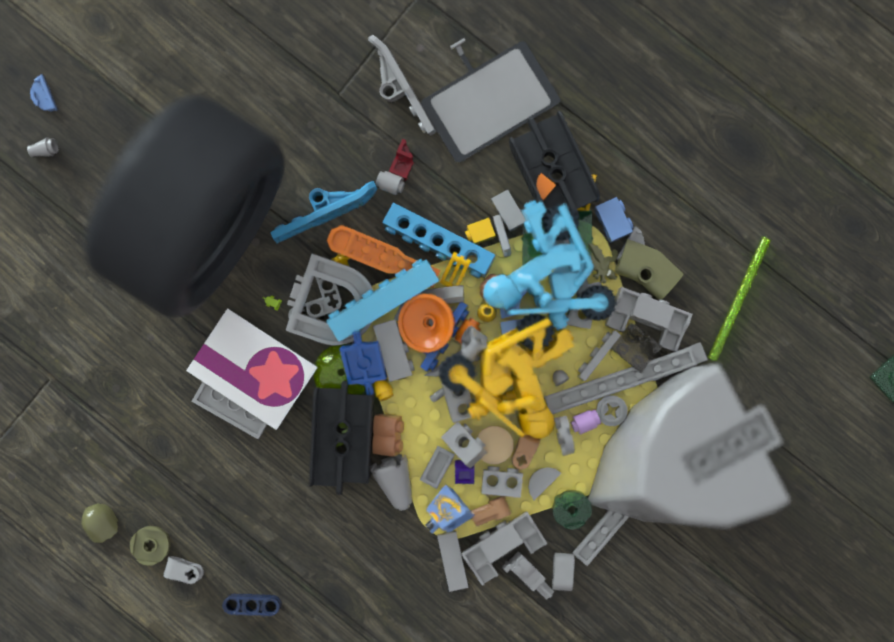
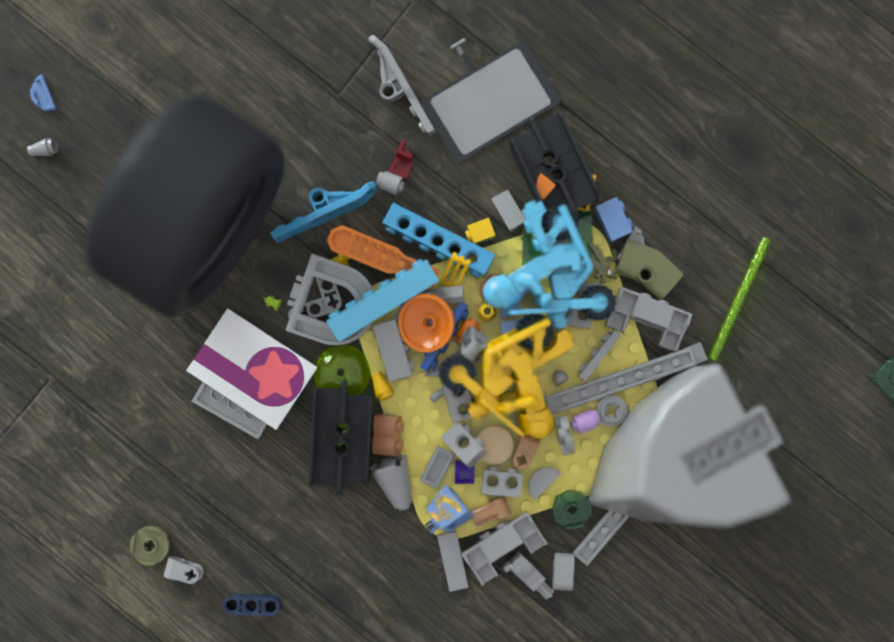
olive hair [81,503,118,543] -> none
blue plate [340,331,387,395] -> none
light grey tile [493,215,511,258] -> none
clear smoke hinge [611,323,661,373] -> none

